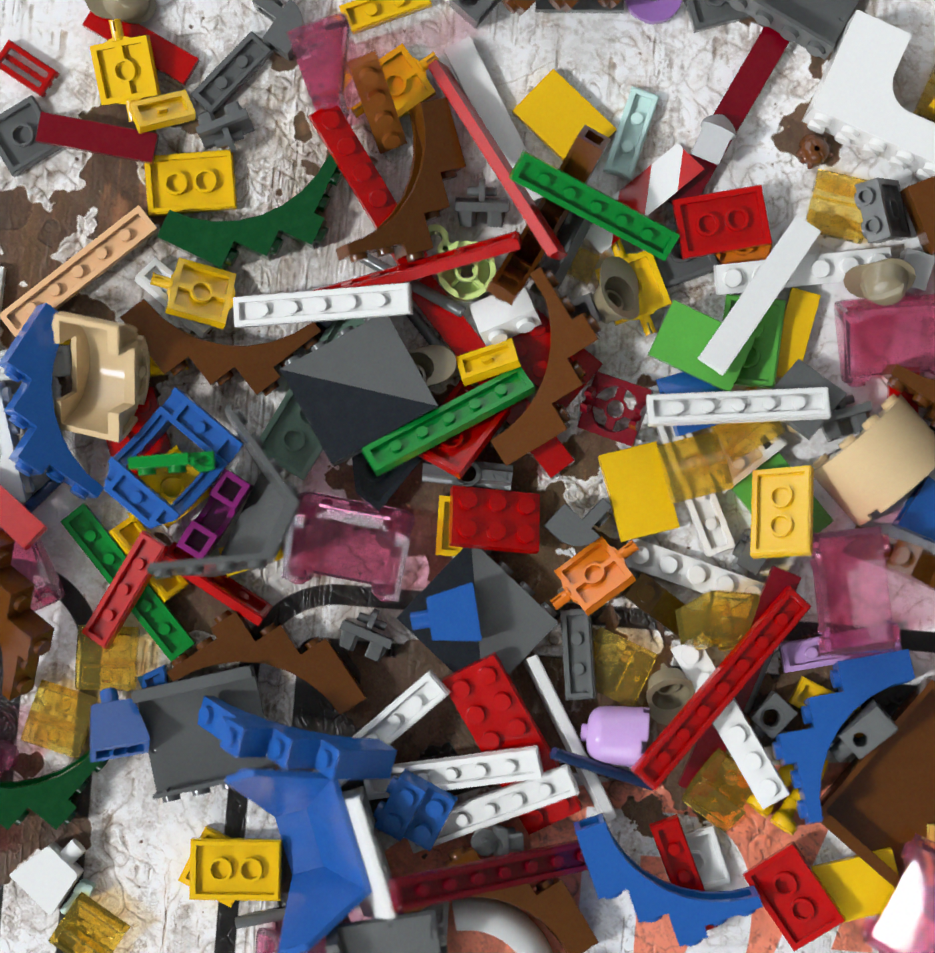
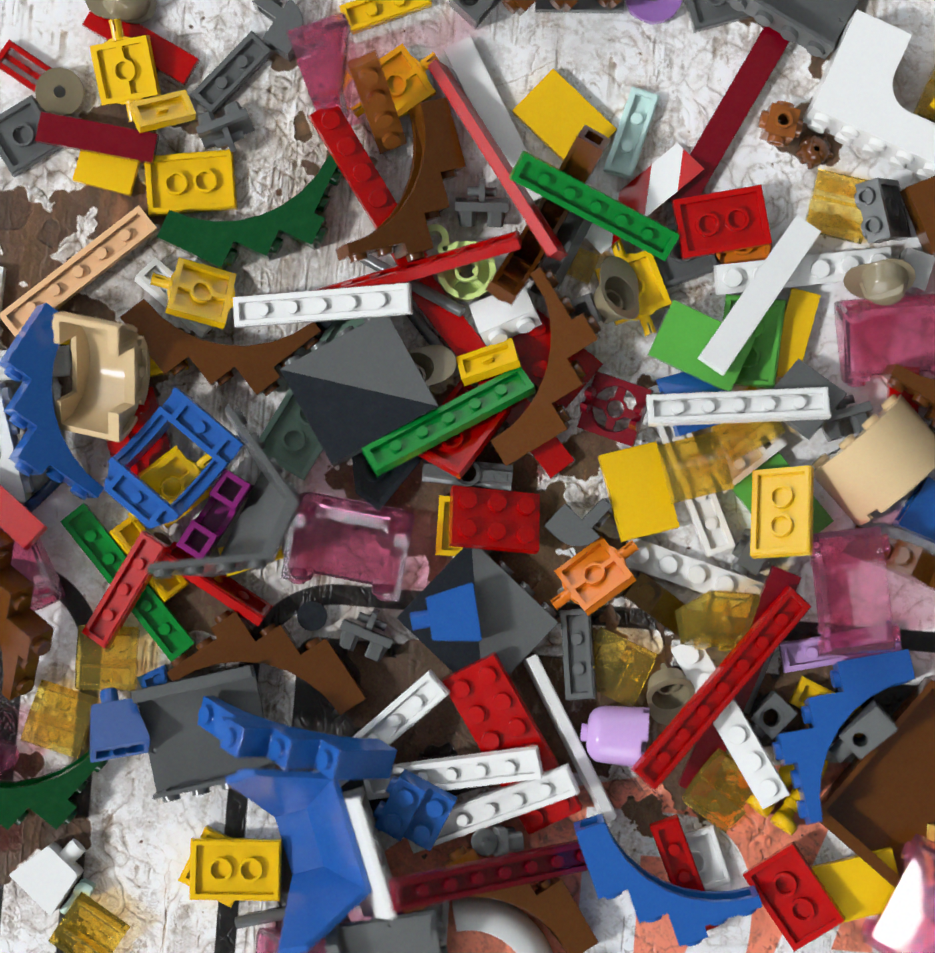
green hinge [128,451,216,476] -> none
dark blue bar [550,747,652,791] -> none
tile [691,114,736,165] -> none
none -> dark tan piece [35,67,84,116]
none -> yellow tile [72,151,141,196]
none -> black tile [297,601,328,631]
none -> dark orange brick [758,101,803,147]

